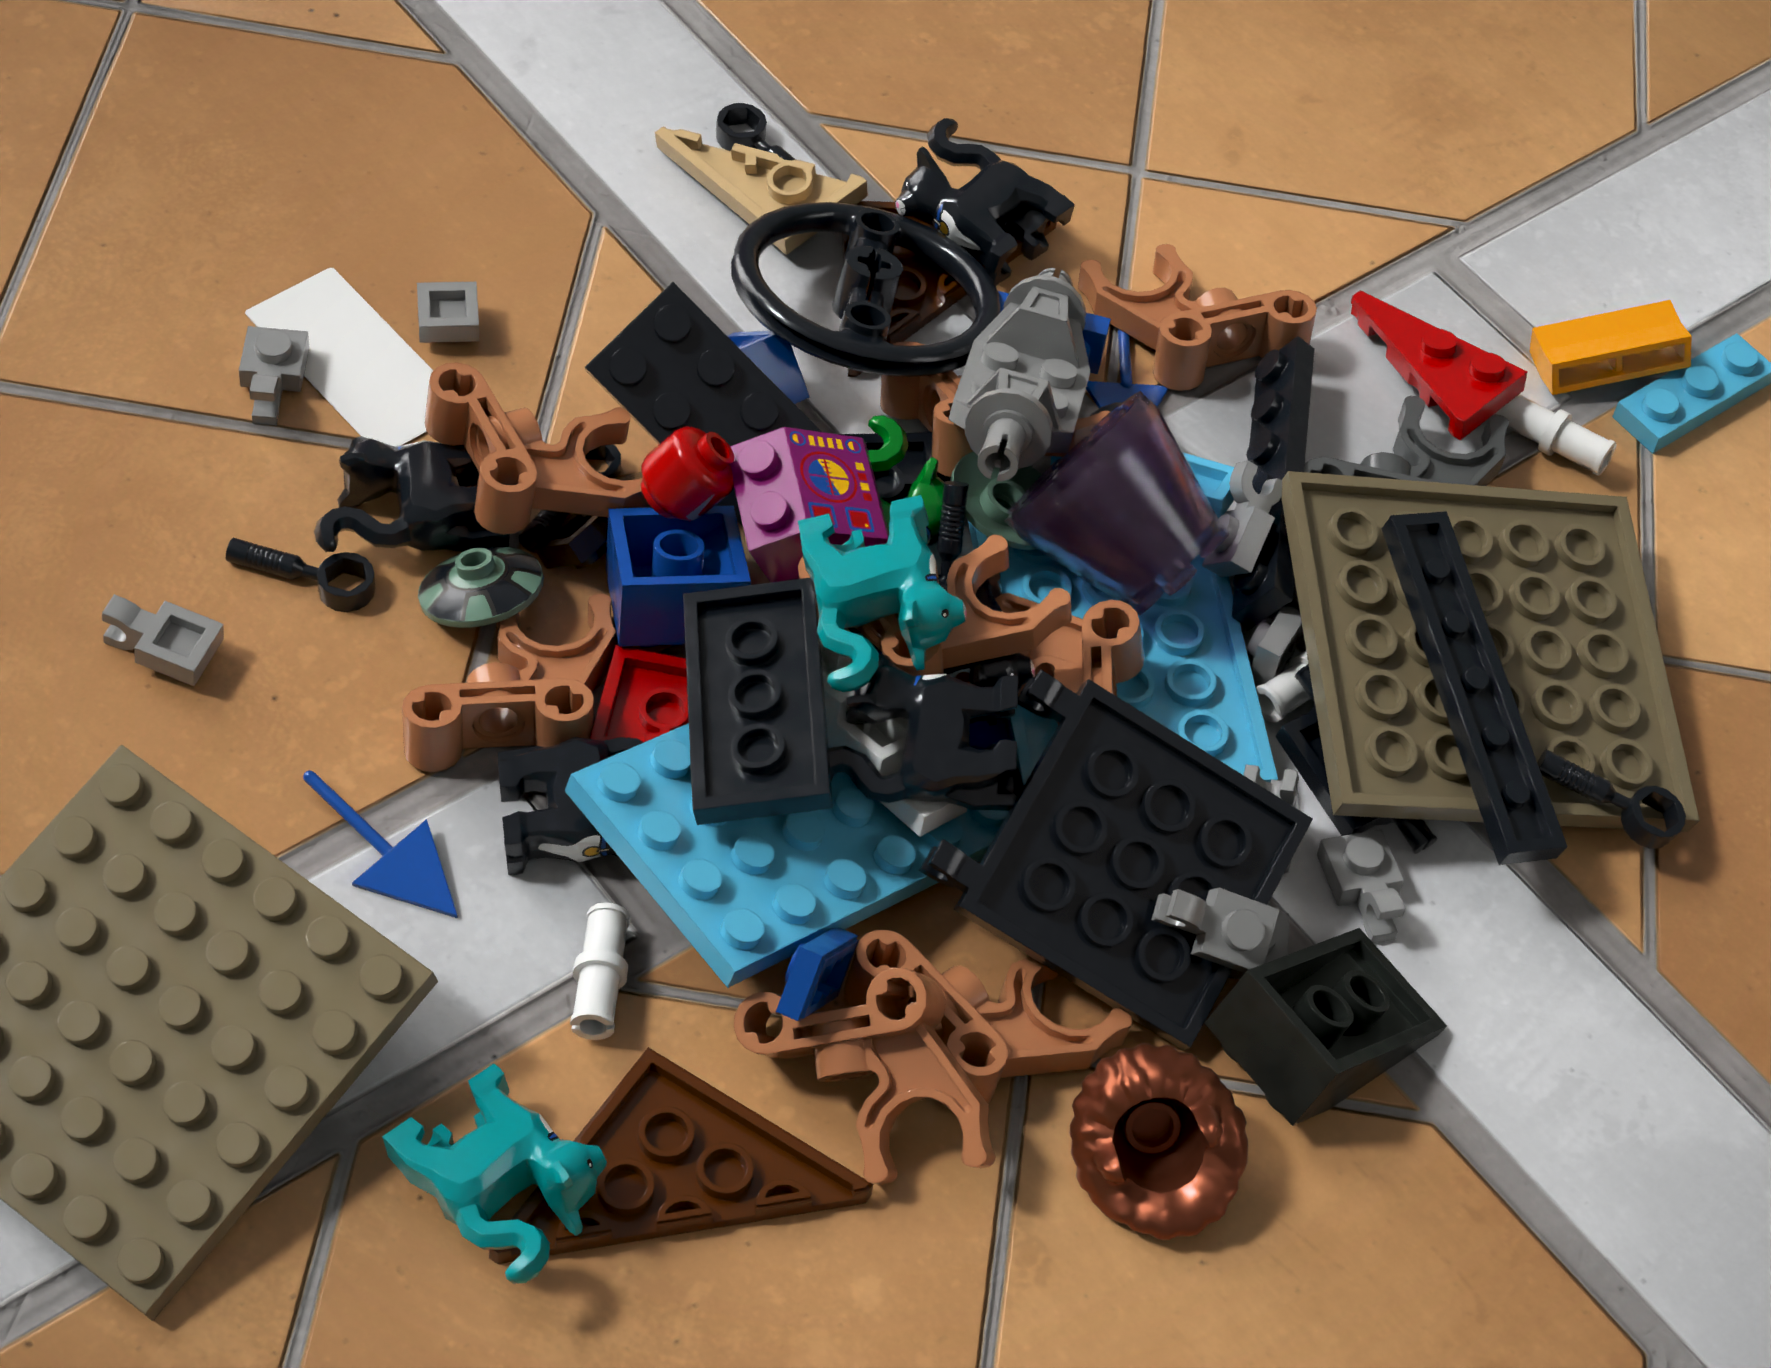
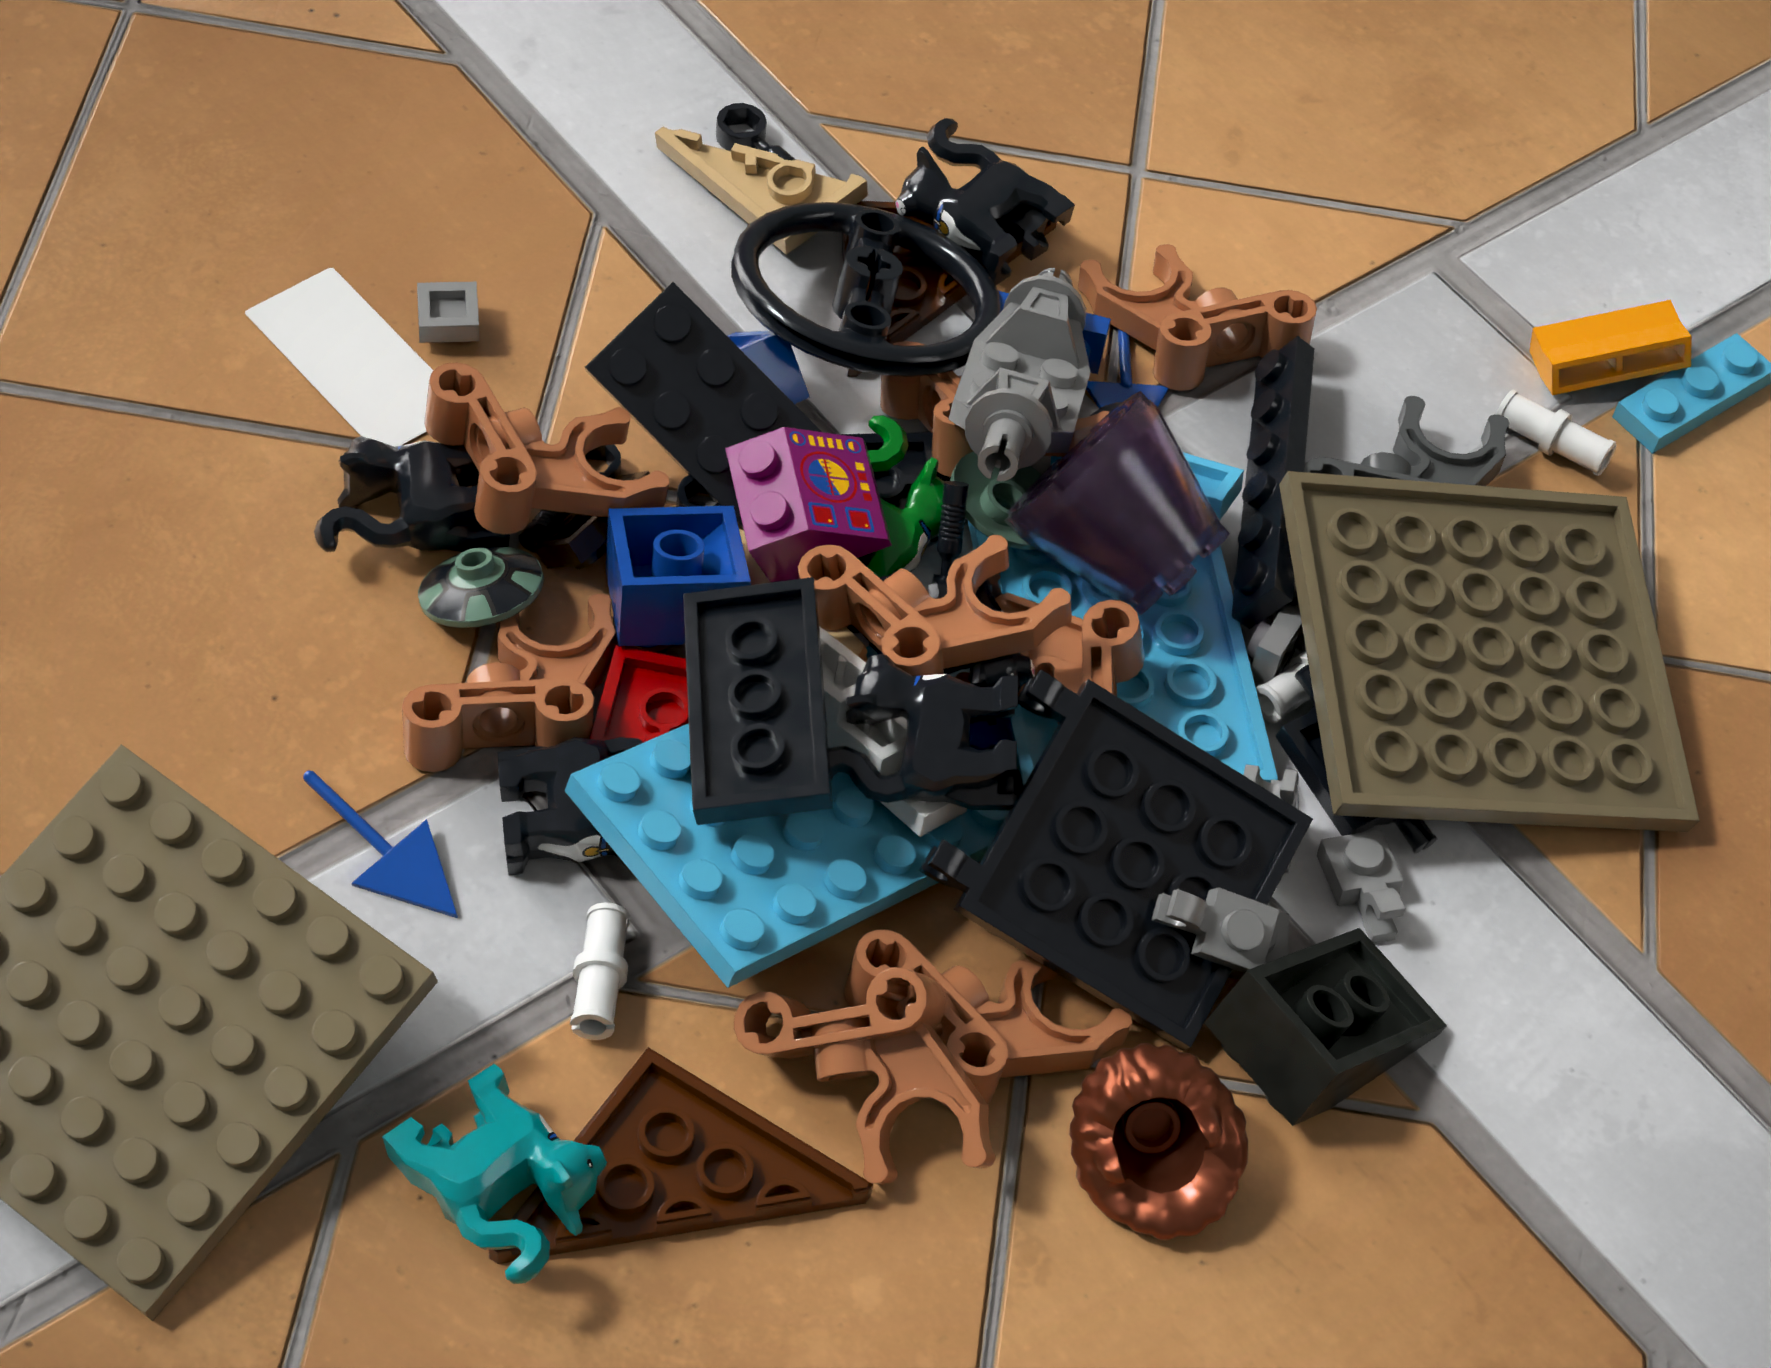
light grey plate [102,594,224,686] -> none
black piece [226,537,375,612] -> none
light grey plate [239,326,309,426] -> none
red head [641,426,734,522] -> none
blue plate [776,928,859,1021] -> none
teal animal [798,495,966,692] -> none
light grey plate [1202,461,1282,577] -> none
red wing [1351,290,1528,440] -> none
black plate [1381,511,1568,865] -> none
black piece [1537,749,1686,849] -> none

